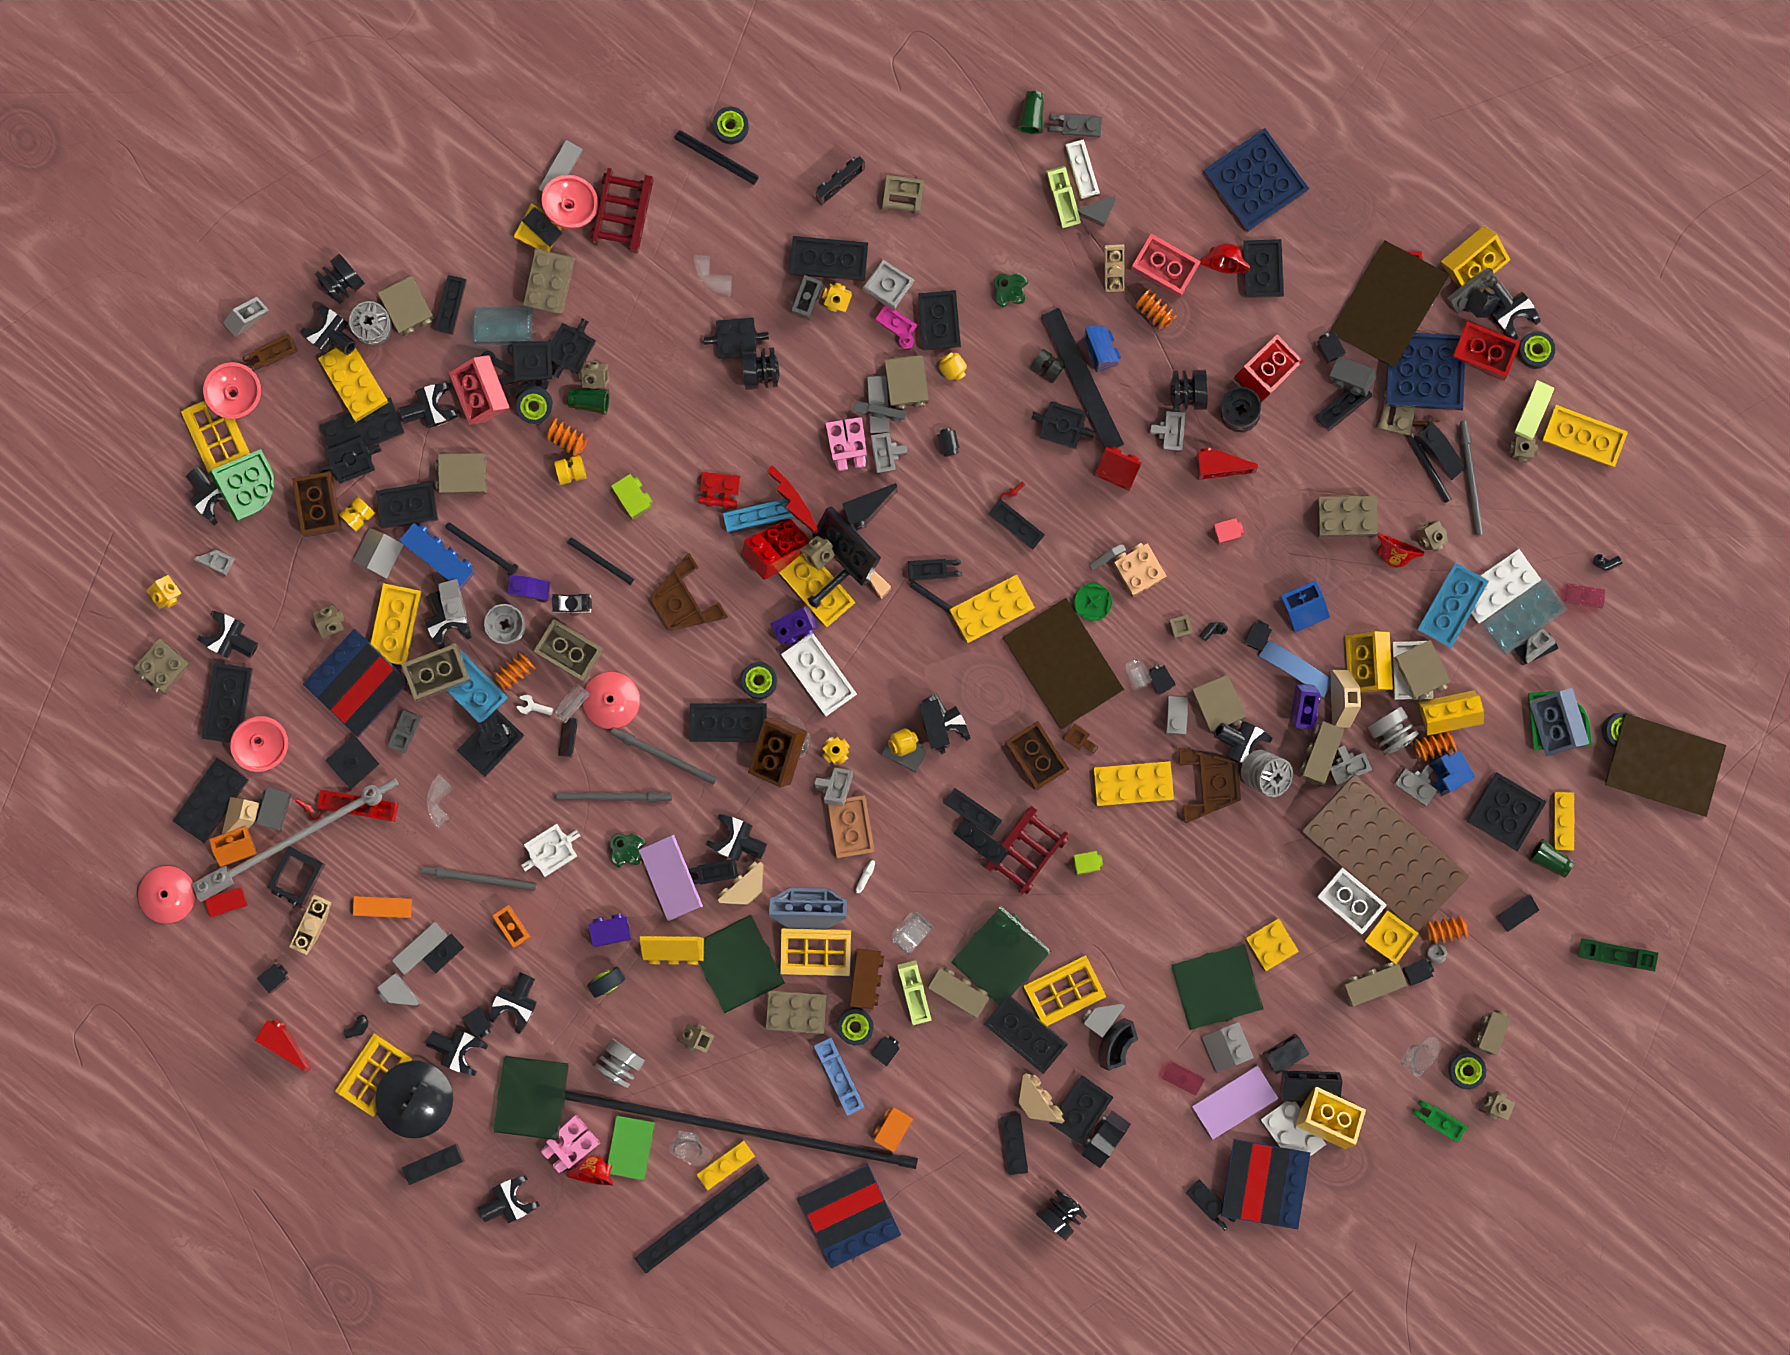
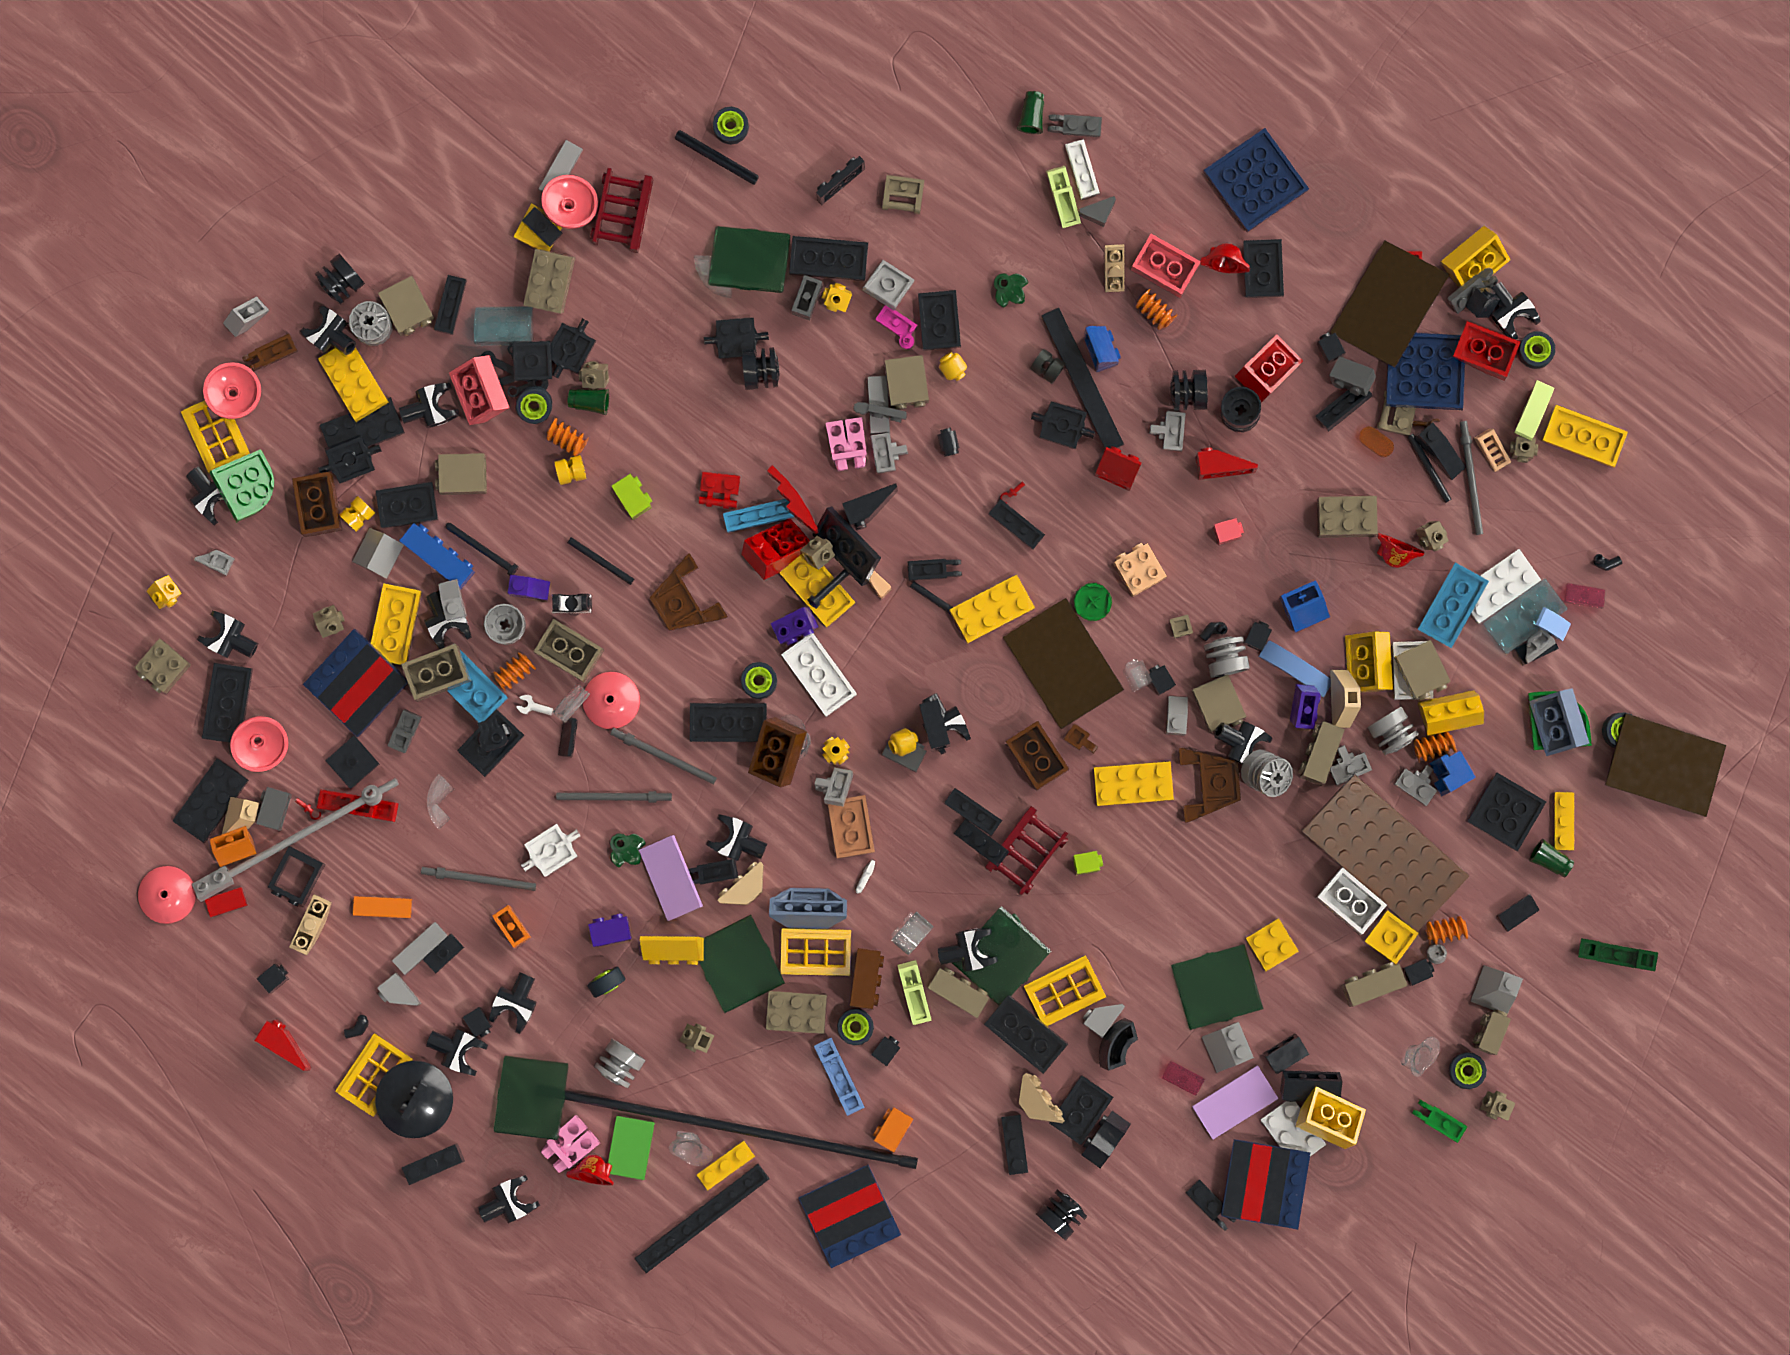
light grey tile [1090,544,1126,570] -> none
none -> clear green piece [708,226,791,293]
none -> black connector [938,928,999,971]
none -> light grey wheel [1204,636,1250,678]
none -> clear orange tile [1359,426,1394,457]
none -> light grey slope [1470,965,1523,1014]
none -> light nougat slope [1474,429,1511,472]
none -> light blue slope [1536,607,1571,641]

